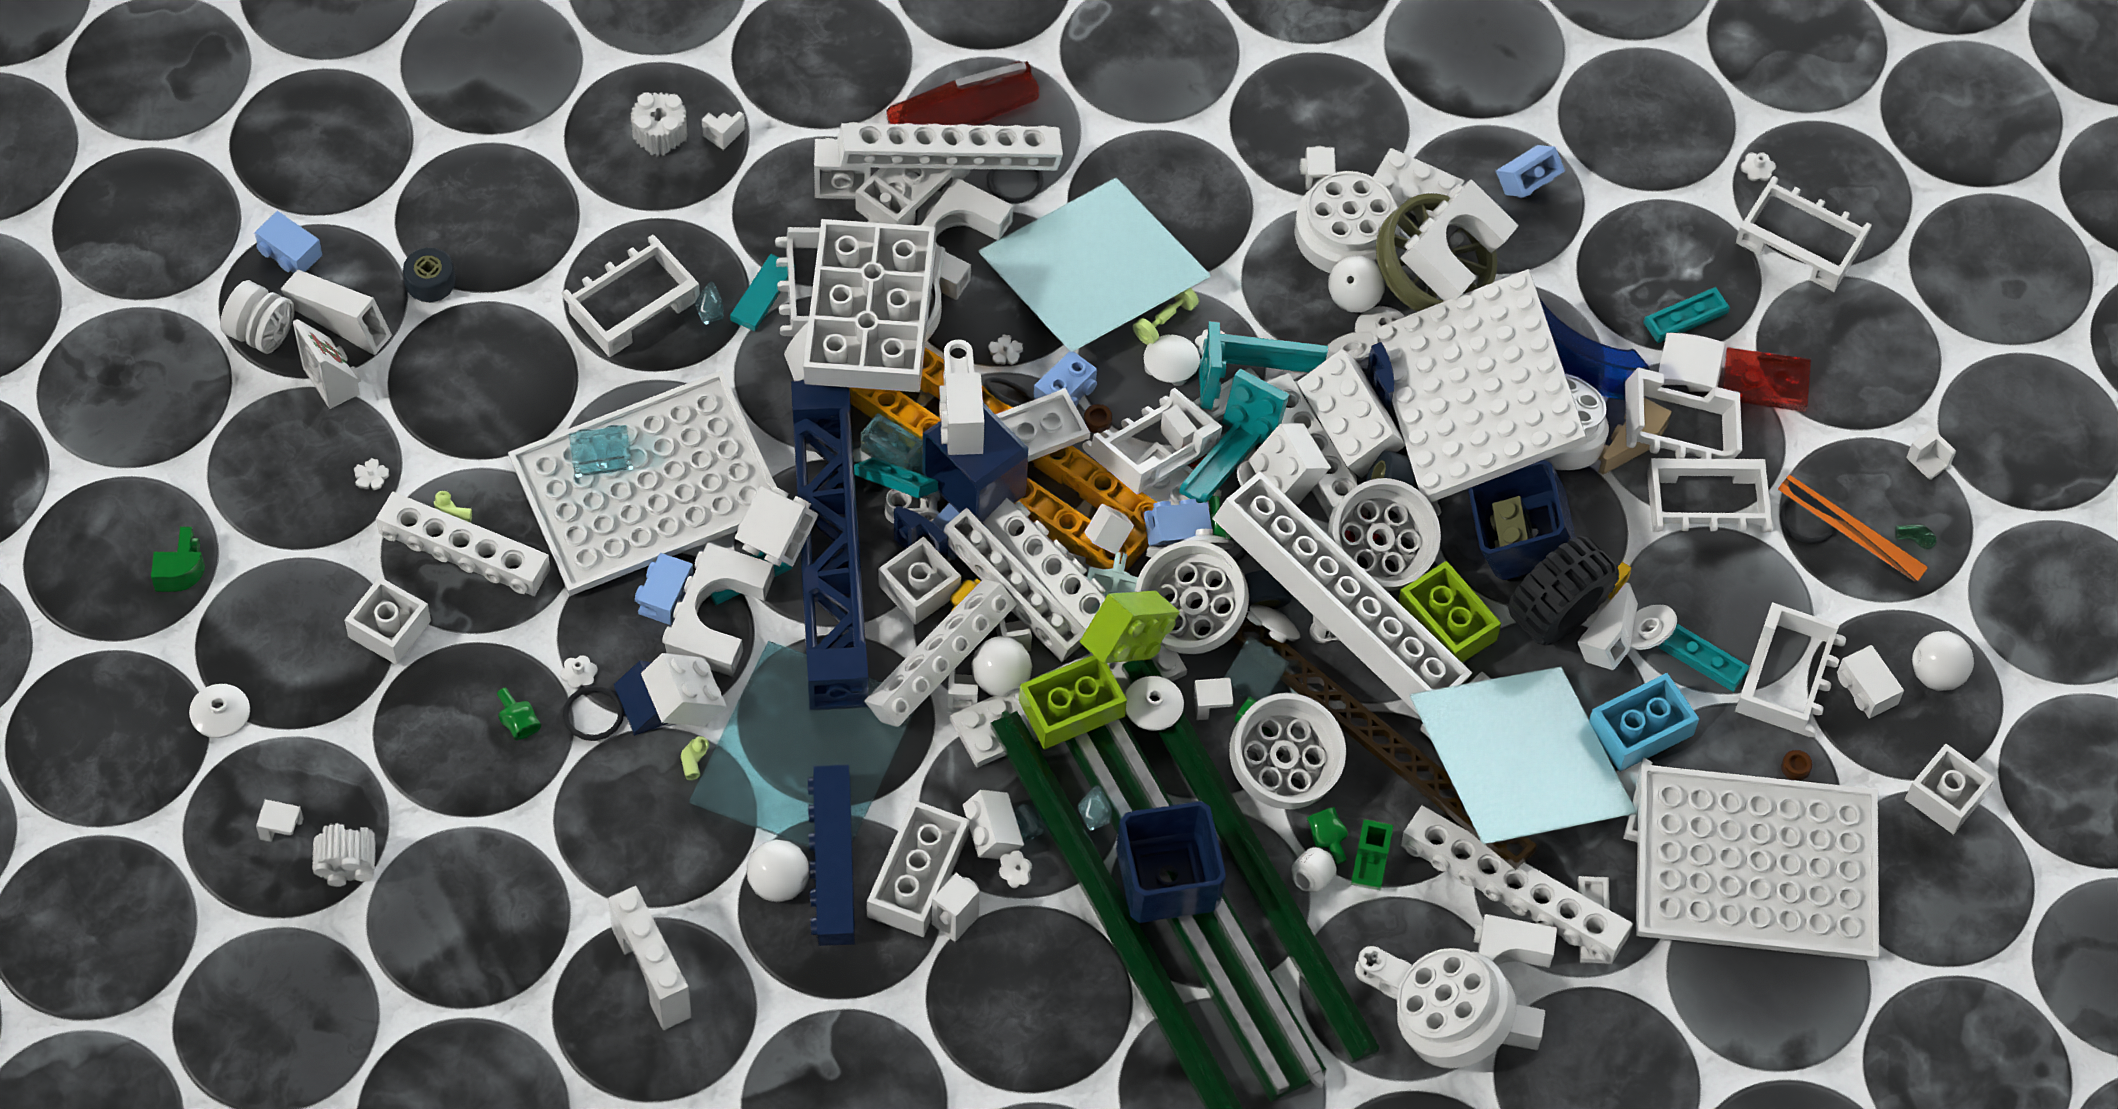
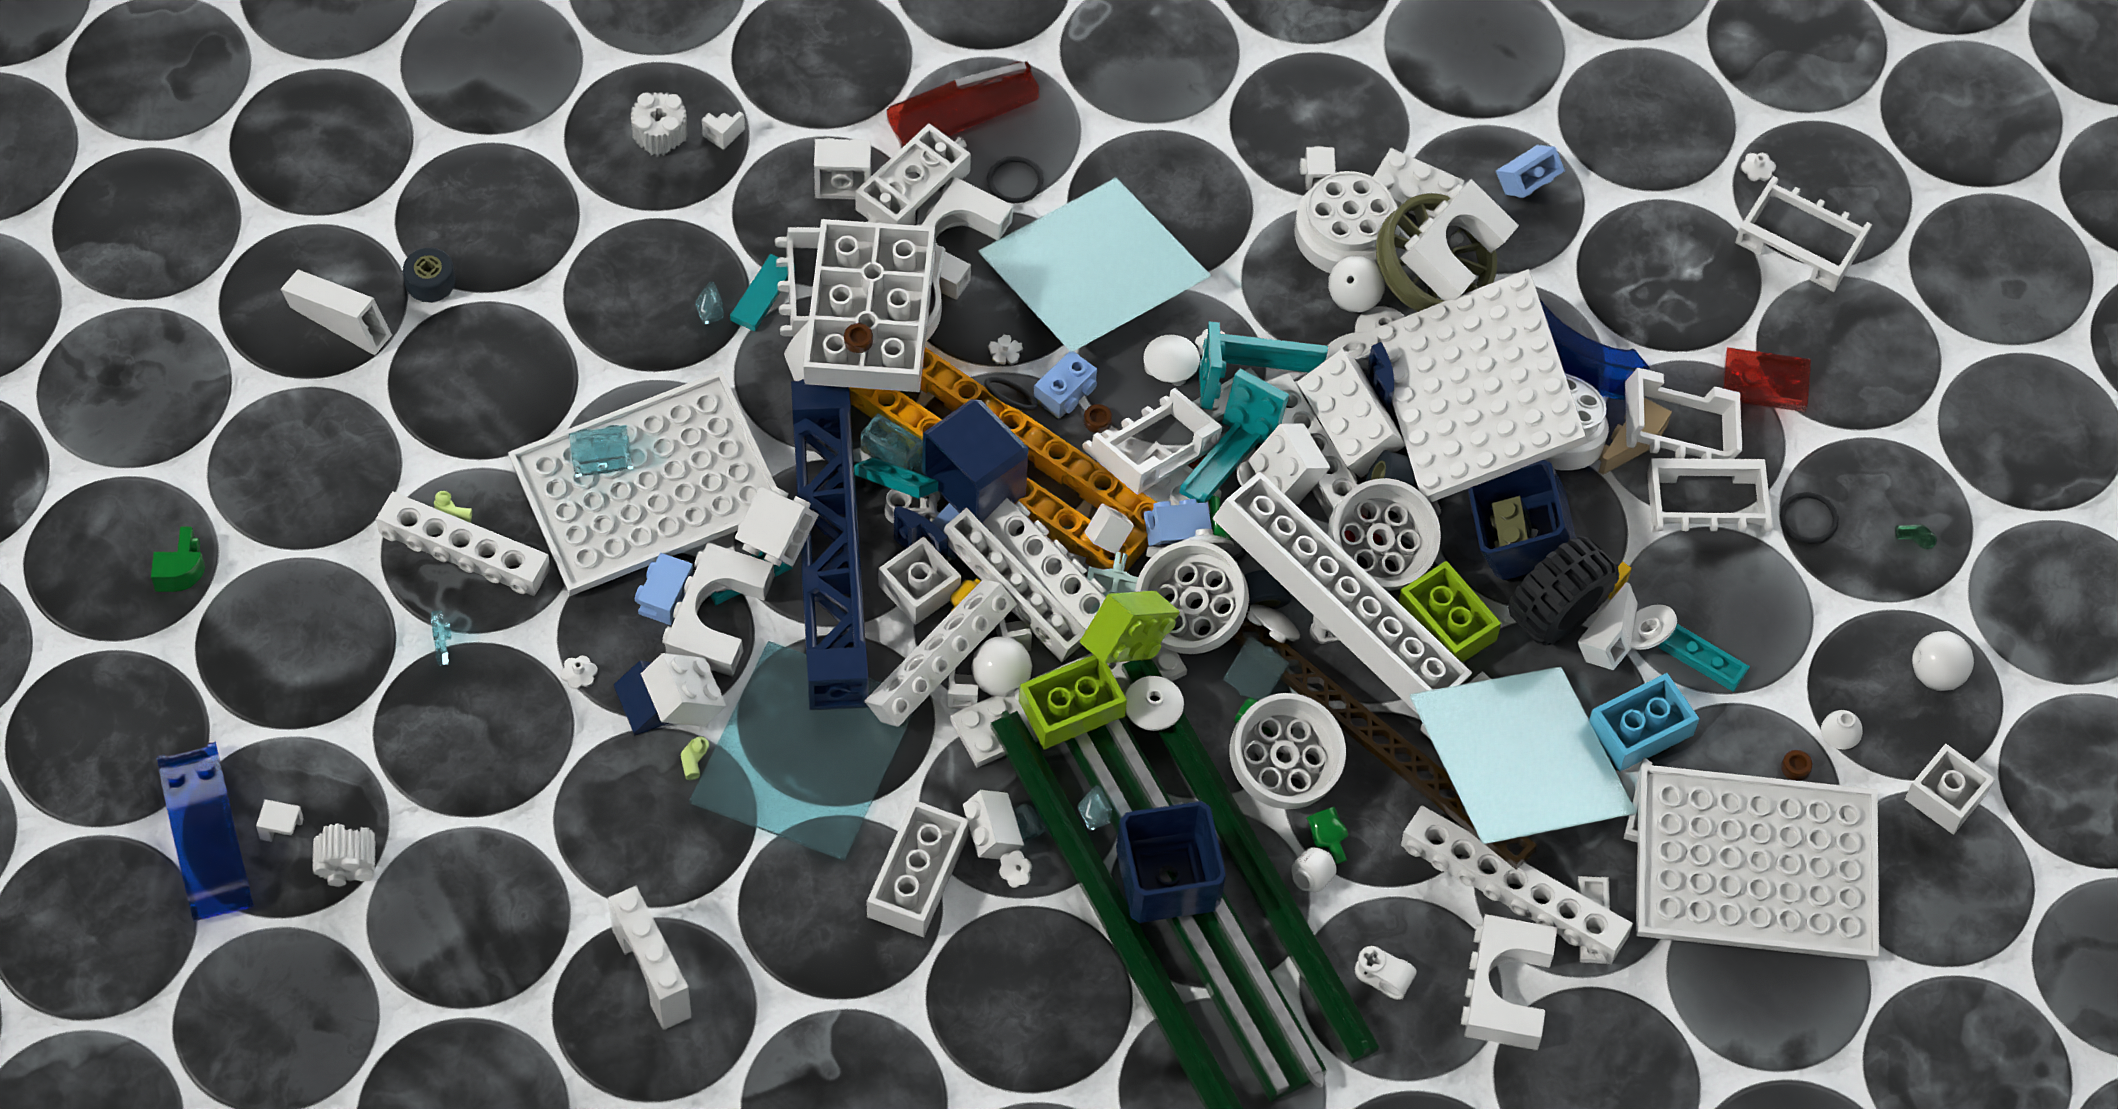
white dish [189,684,250,738] -> none
white wheel [220,280,295,354] -> none
light blue brick [254,211,322,273] -> none
white slope [293,319,361,409] -> none
white brick [344,577,431,665] -> none
white plant [354,458,389,490] -> none
green piece [497,688,542,740] -> none
white hinge [561,235,700,357] -> none
black piece [562,686,624,741] -> none
white piece [747,840,809,902] -> none
dark blue brick [808,765,855,946] -> none
white brick [837,122,1063,170] -> none
white brick [932,873,980,942] -> none
white brick [939,340,984,455] -> none
white plate [995,388,1090,462] -> none
yellowish green wheel [1133,288,1199,345] -> none
white piece [1160,405,1198,451] -> none
white panel [1193,678,1233,720] -> none
green brick [1351,819,1394,891] -> none
white wheel [1397,948,1516,1068] -> none
teal tile [1643,287,1730,343] -> none
white slope [1658,333,1726,392] -> none
white hinge [1735,602,1846,737] -> none
orange sticker [1778,475,1928,582] -> none
white brick [1837,645,1904,719] -> none
white panel [1906,428,1956,480] -> none
none -> clear blue windscreen [156,741,254,922]
none -> clear light blue plate [431,610,452,665]
none -> reddish brown tile [844,323,873,353]
none -> white brick [1821,710,1863,749]

